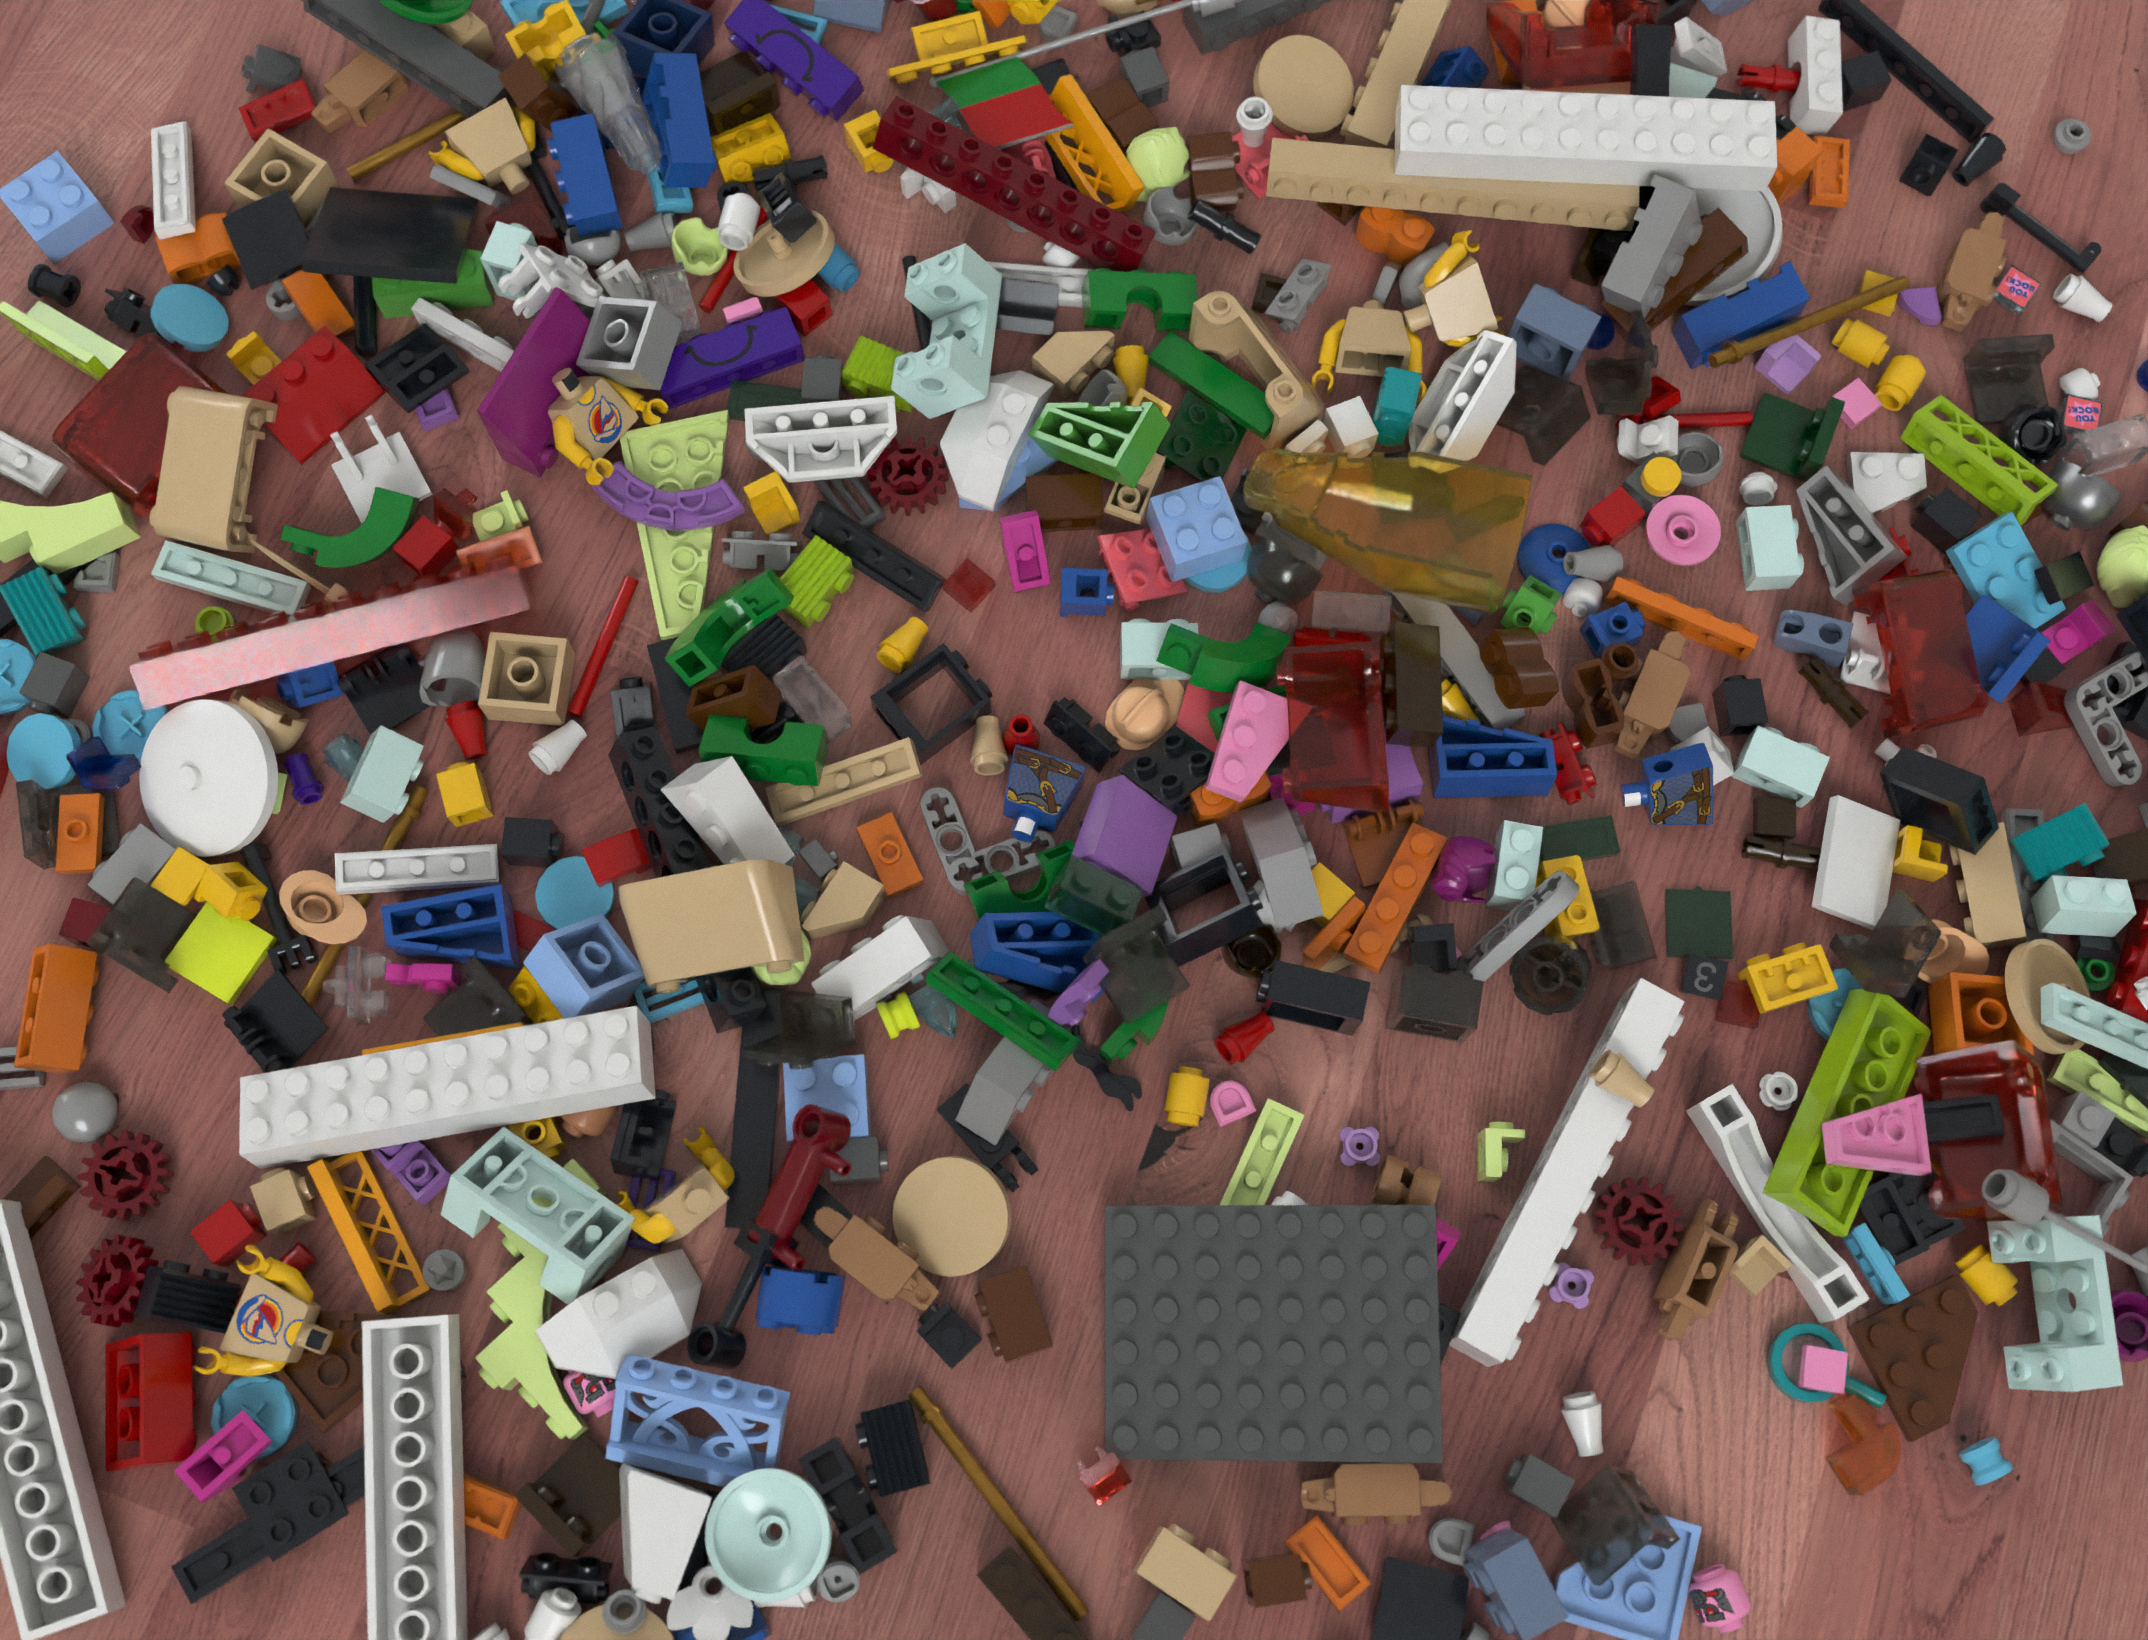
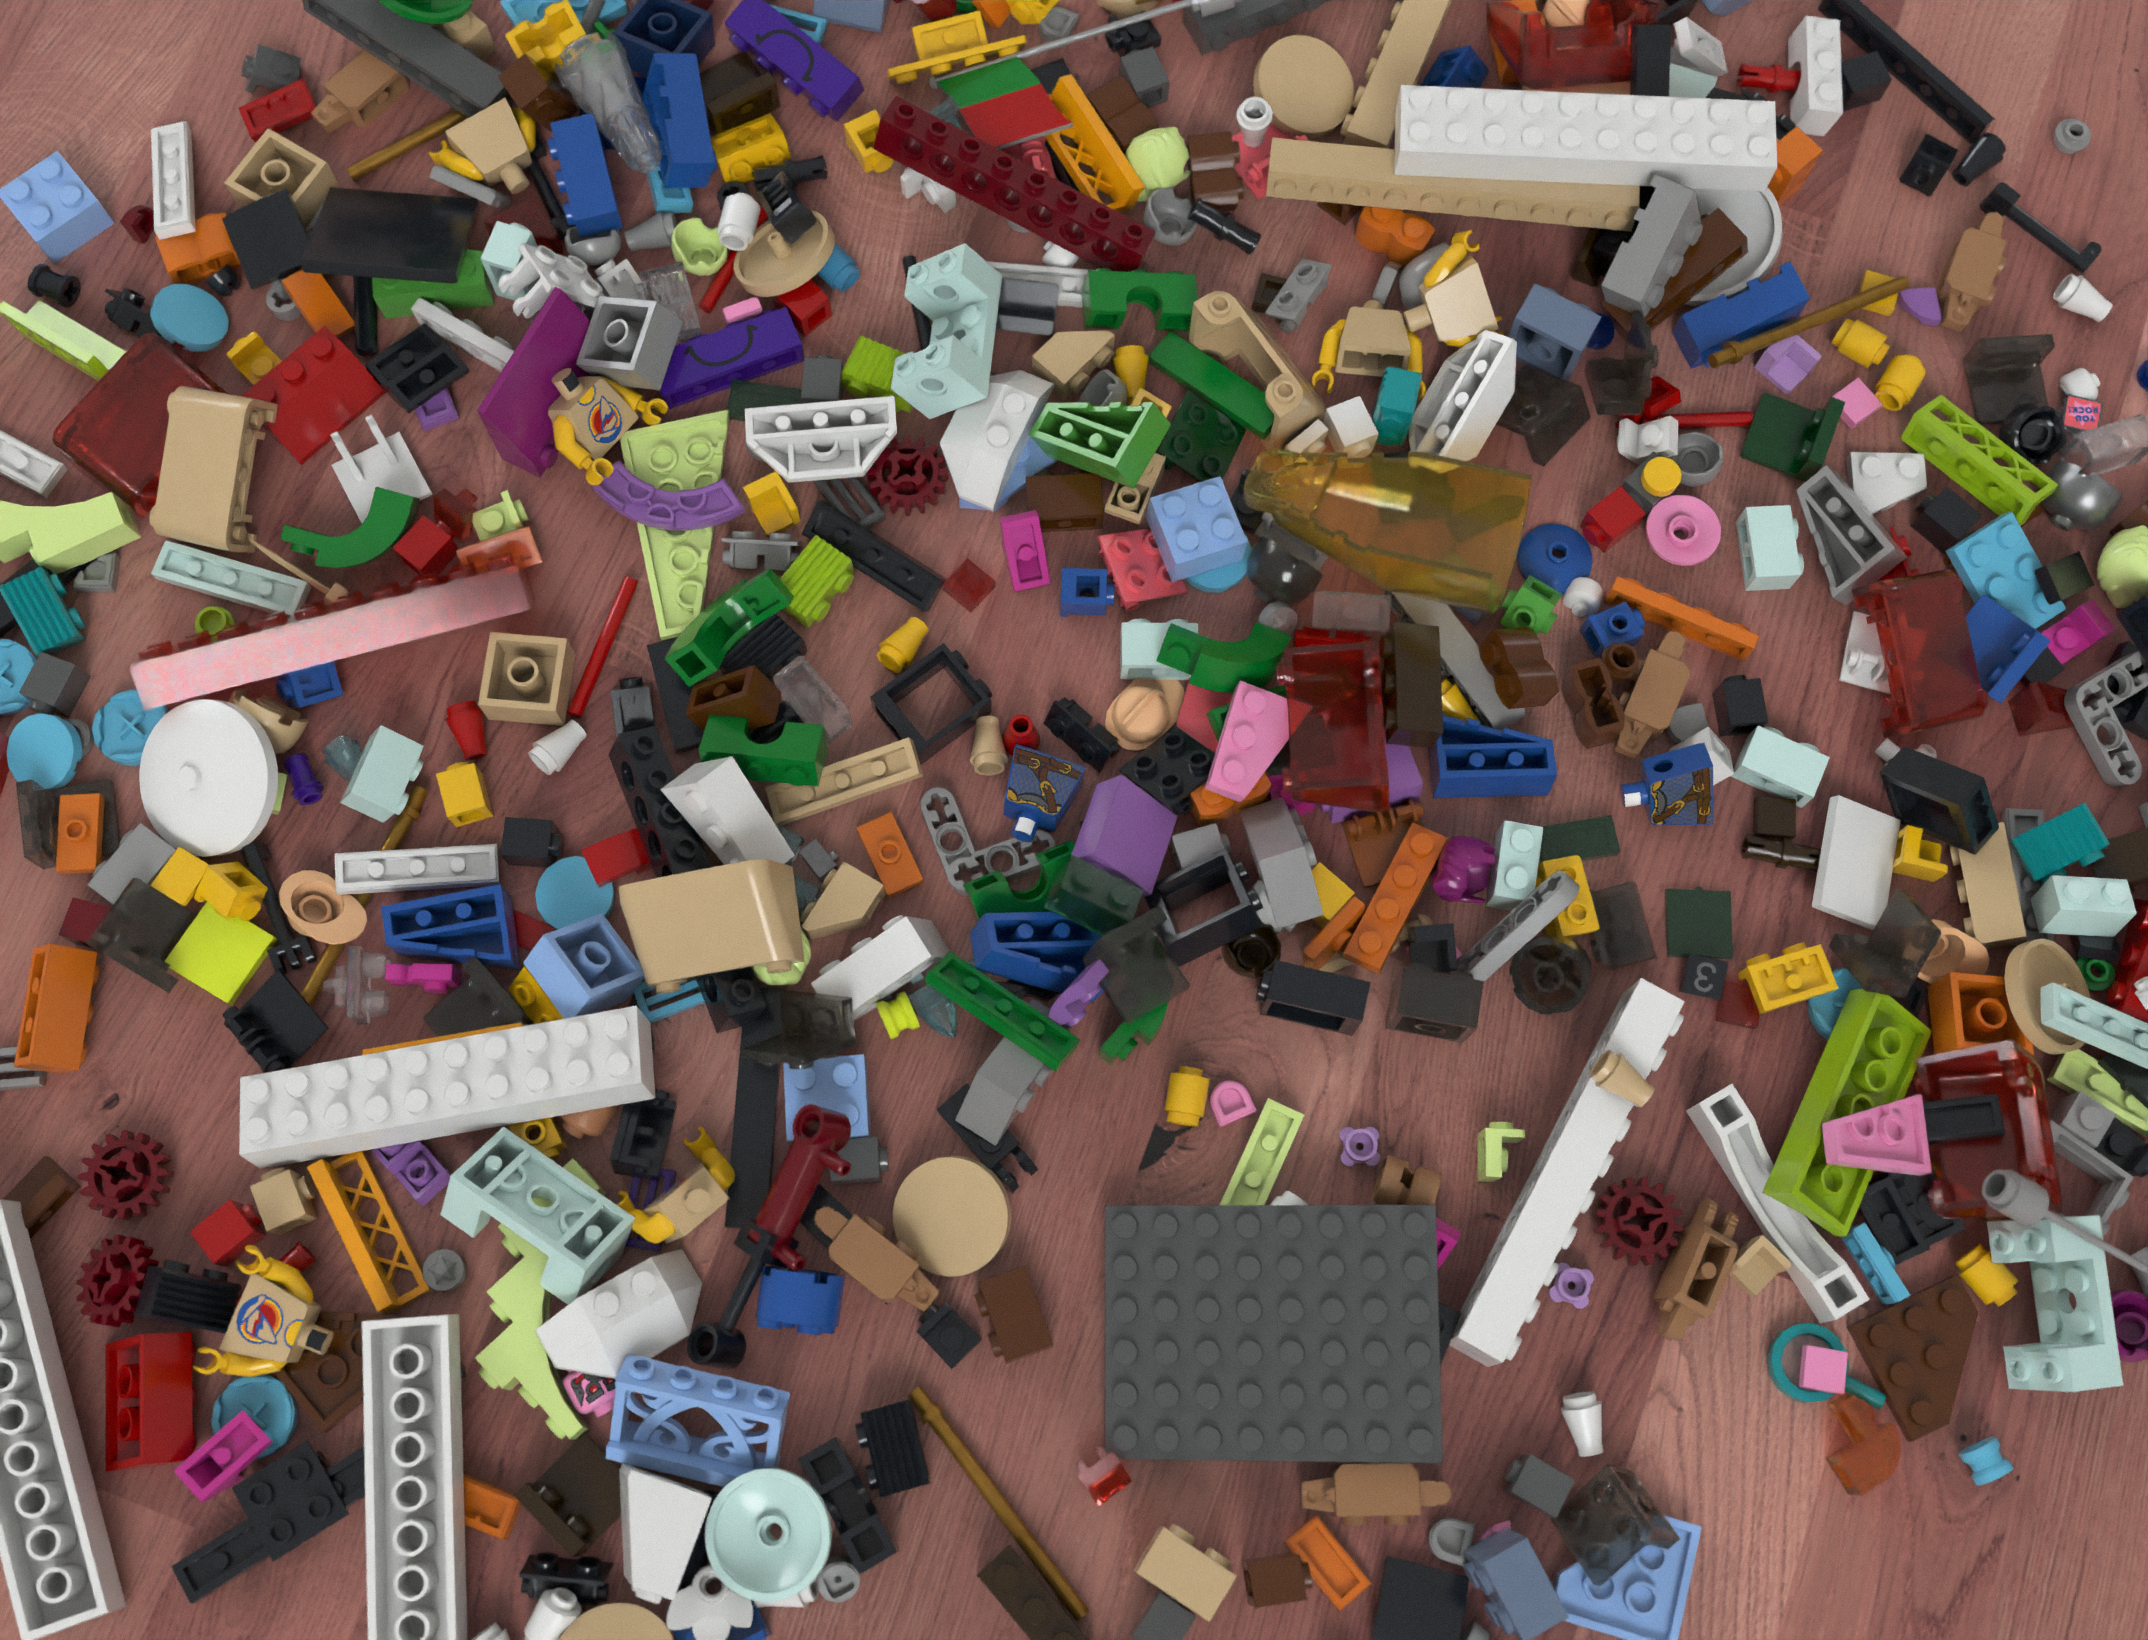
light grey hair [51,1082,118,1143] -> none
clear blue bracket [66,736,142,791] -> none
black hinge [336,639,435,735] -> none
light grey piece [418,628,486,707] -> none
light grey plate [603,1589,647,1634] -> none
black hair [1072,1025,1142,1111] -> none
red cone [1214,1011,1275,1065] -> none
red hinge [1539,722,1597,805] -> none
light grey cone [1563,545,1623,583] -> none
bright pink head [1688,1564,1752,1633] -> none
white plate [1739,472,1777,506] -> none
white plate [1759,1071,1798,1111] -> none
sand blue leg [1773,610,1854,668] -> none
dark brown pin [1798,656,1869,728] -> none
orange plate [1809,135,1850,208] -> none
tile [1993,265,2042,316] -> none

